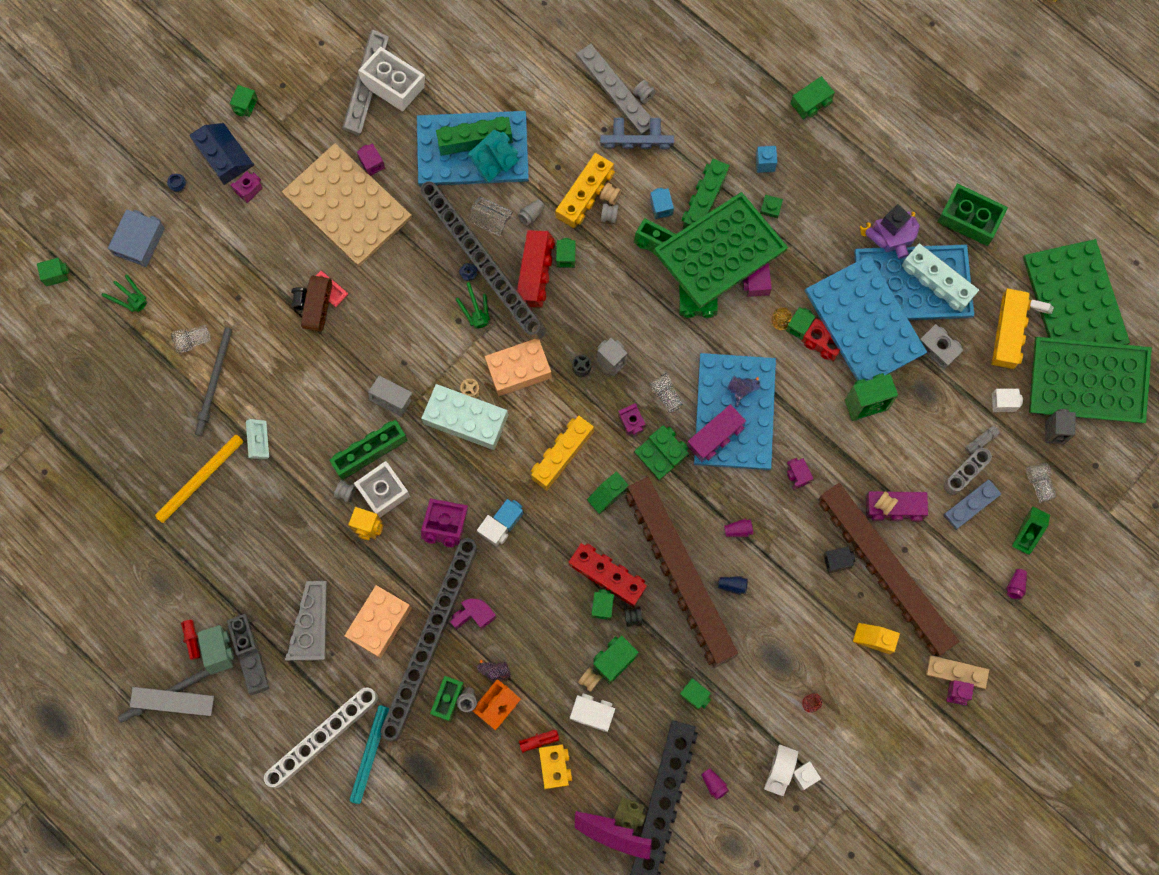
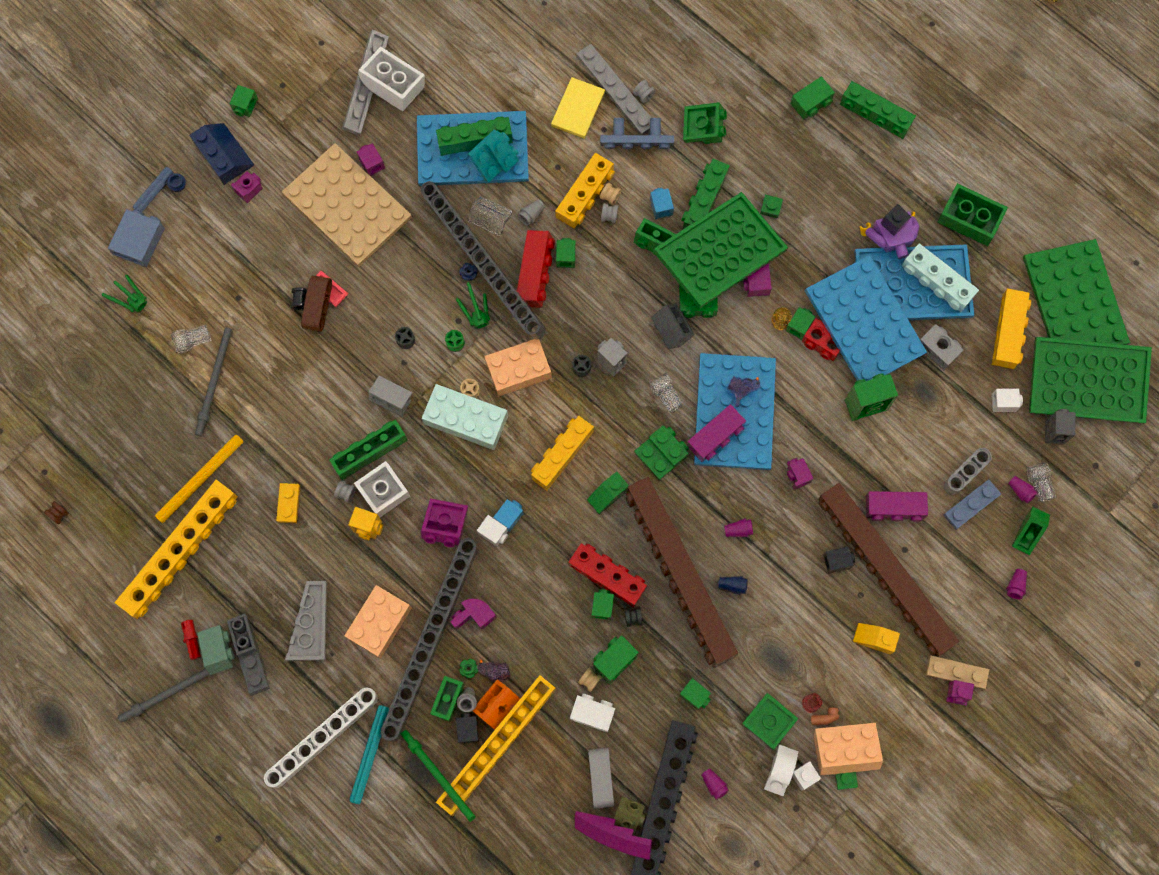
green brick [37,257,69,287] -> none
light grey tile [130,687,214,716] -> none
light aqua plate [246,419,269,459] -> none
red axle [519,730,559,753] -> none
yellow brick [539,744,572,789] -> none
magenta brick [618,403,646,436] -> none
dark azure brick [755,146,777,173] -> none
tan wheel [874,491,898,516] -> none
light grey axle [966,426,1000,455] -> none
white tile [1030,300,1054,314] -> none
none -> reddish brown wheel [44,501,69,525]
none -> yellow brick [114,480,238,619]
none -> sand blue axle [132,167,174,212]
none -> yellow plate [276,483,300,523]
none -> pearl dark grey wheel [395,327,415,349]
none -> green bar [401,730,476,822]
none -> yellow brick [436,675,556,816]
none -> green wheel [445,330,465,352]
none -> black brick [456,713,479,744]
none -> green plate [459,659,479,678]
none -> light yellow tile [551,77,605,139]
none -> light grey beam [588,748,614,809]
none -> dark grey brick [651,303,695,349]
none -> green plate [683,102,727,144]
none -> green plate [742,693,799,750]
none -> nougat arm [811,708,840,725]
none -> light nougat brick [813,723,883,775]
none -> green plate [835,772,858,790]
none -> green brick [840,81,916,139]
none -> magenta cone [1008,476,1038,504]

